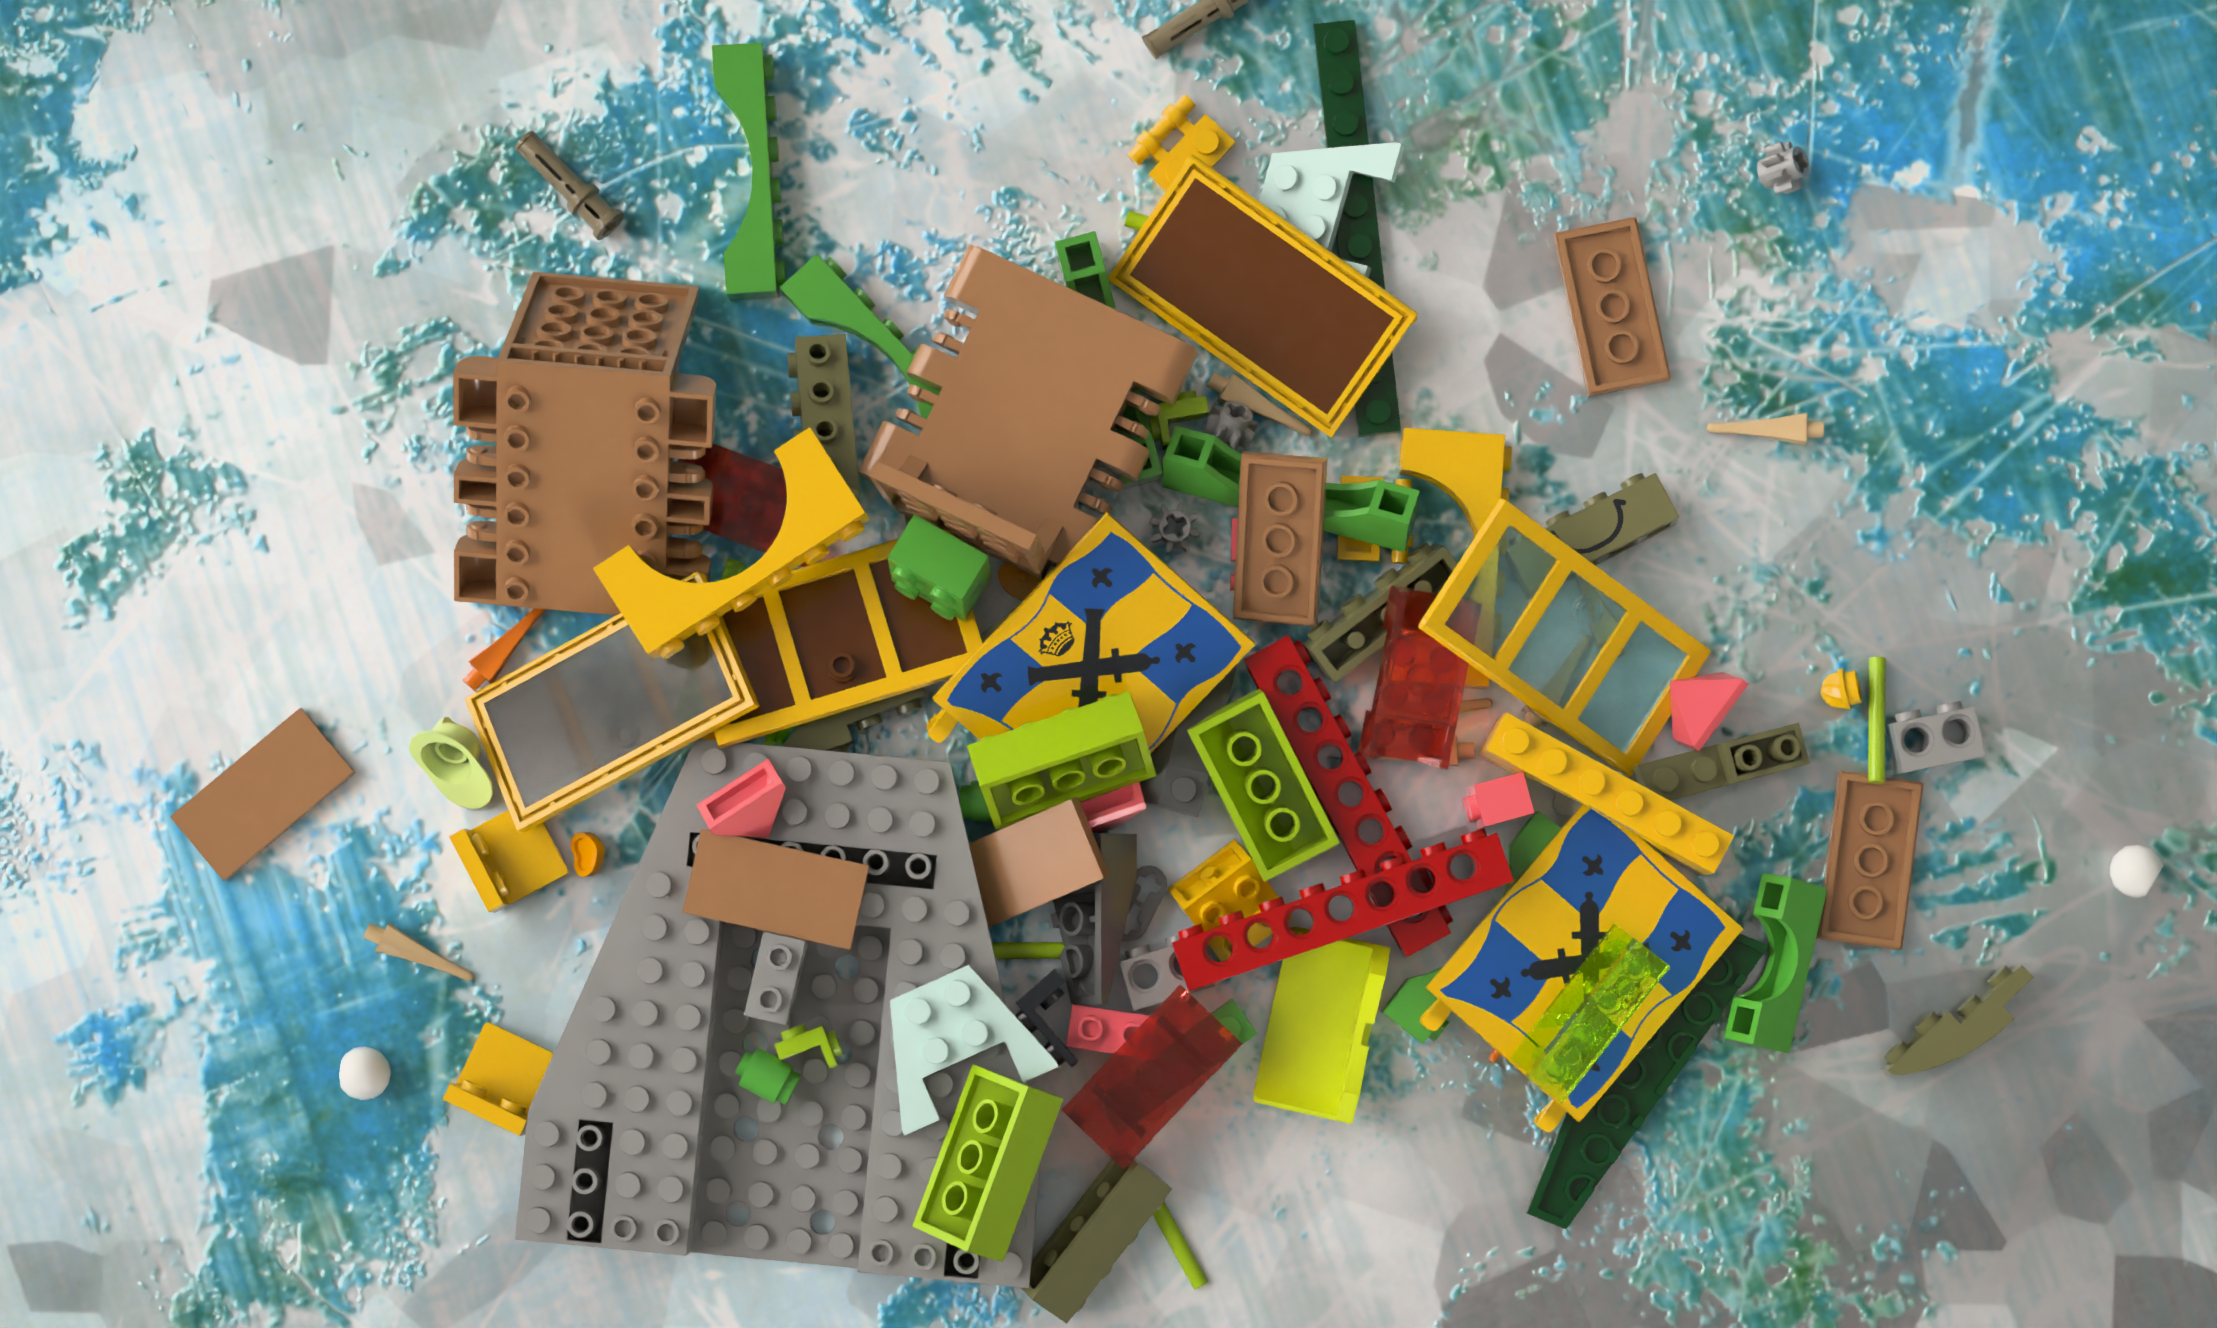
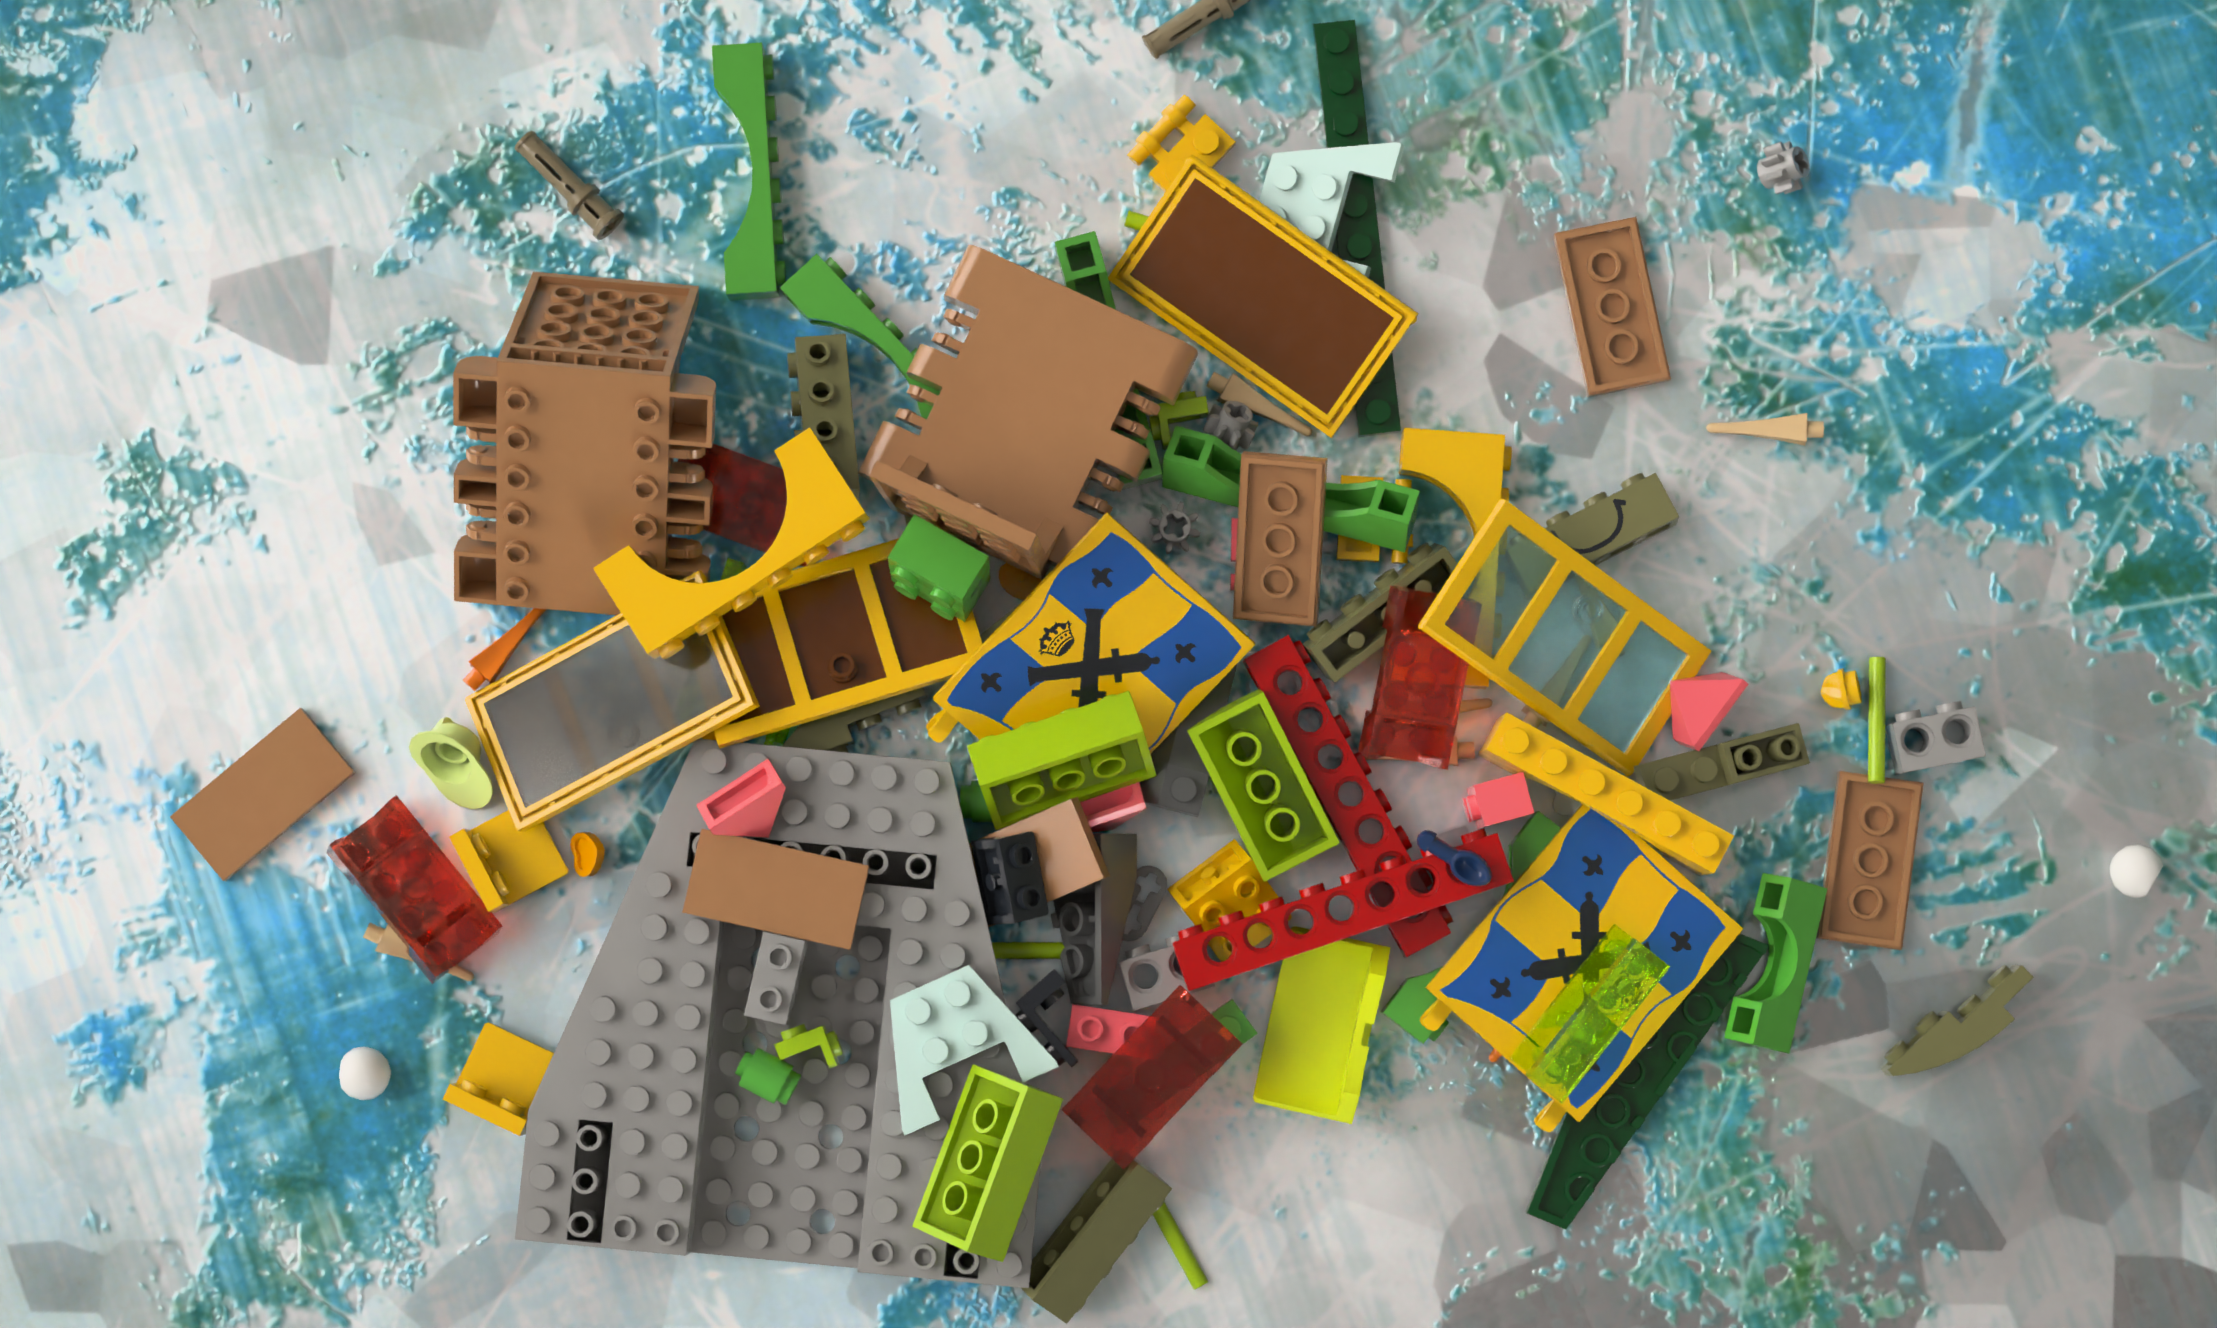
none -> clear red piece [326,795,503,984]
none -> black bracket [971,832,1049,925]
none -> dark blue piece [1417,830,1492,886]

